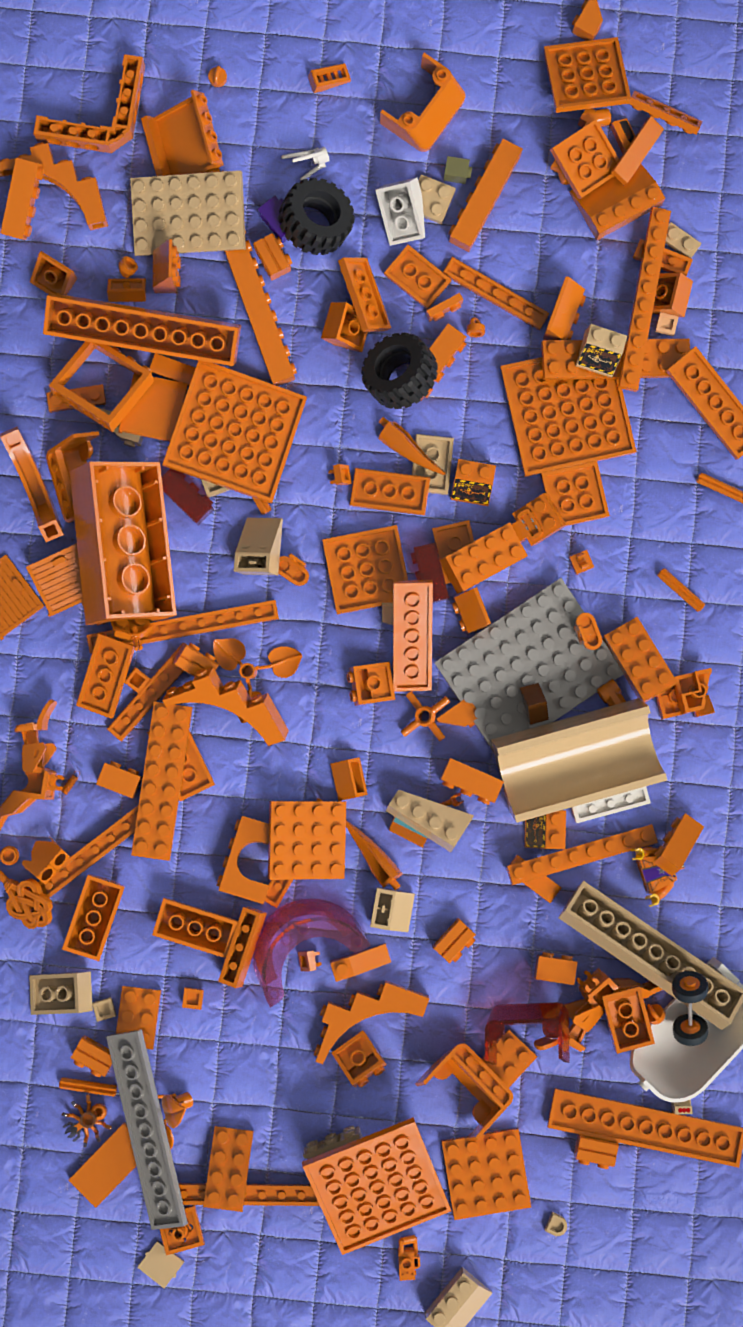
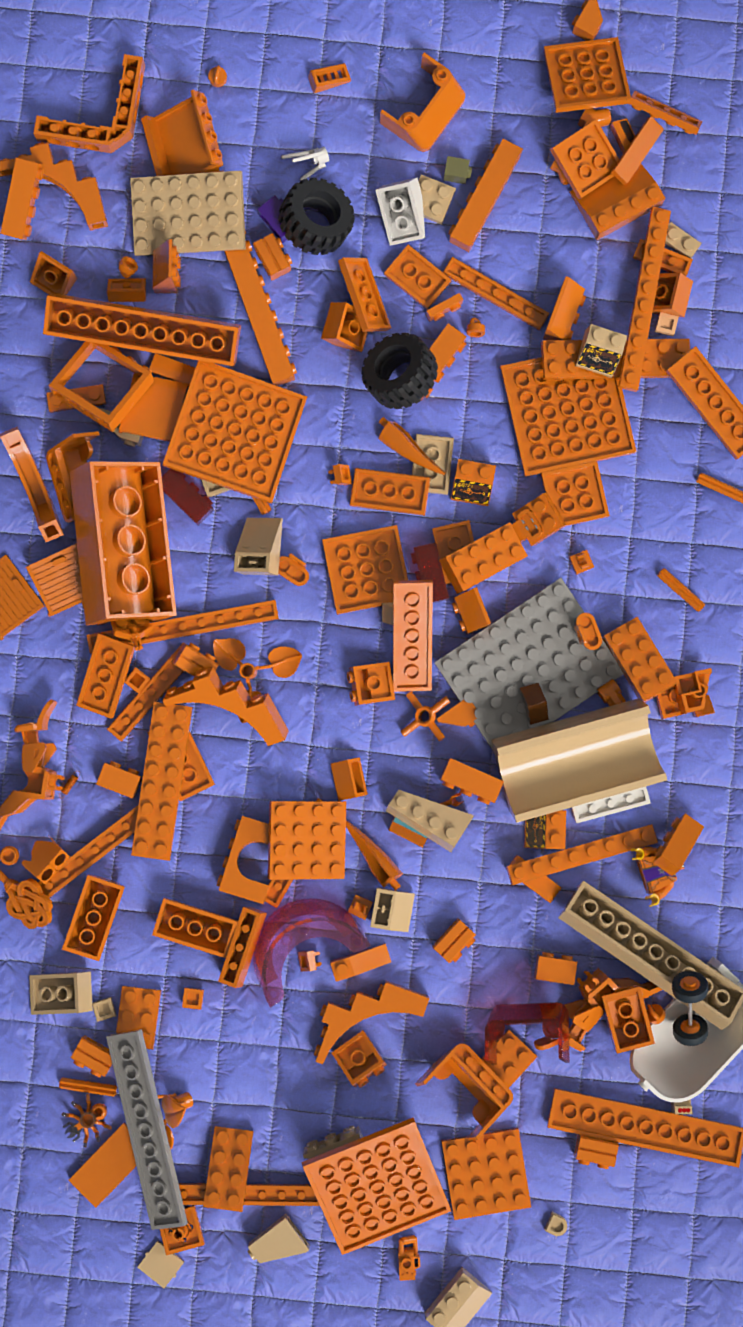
none -> tan slope [248,1214,310,1263]
none -> orange tile [348,894,373,920]

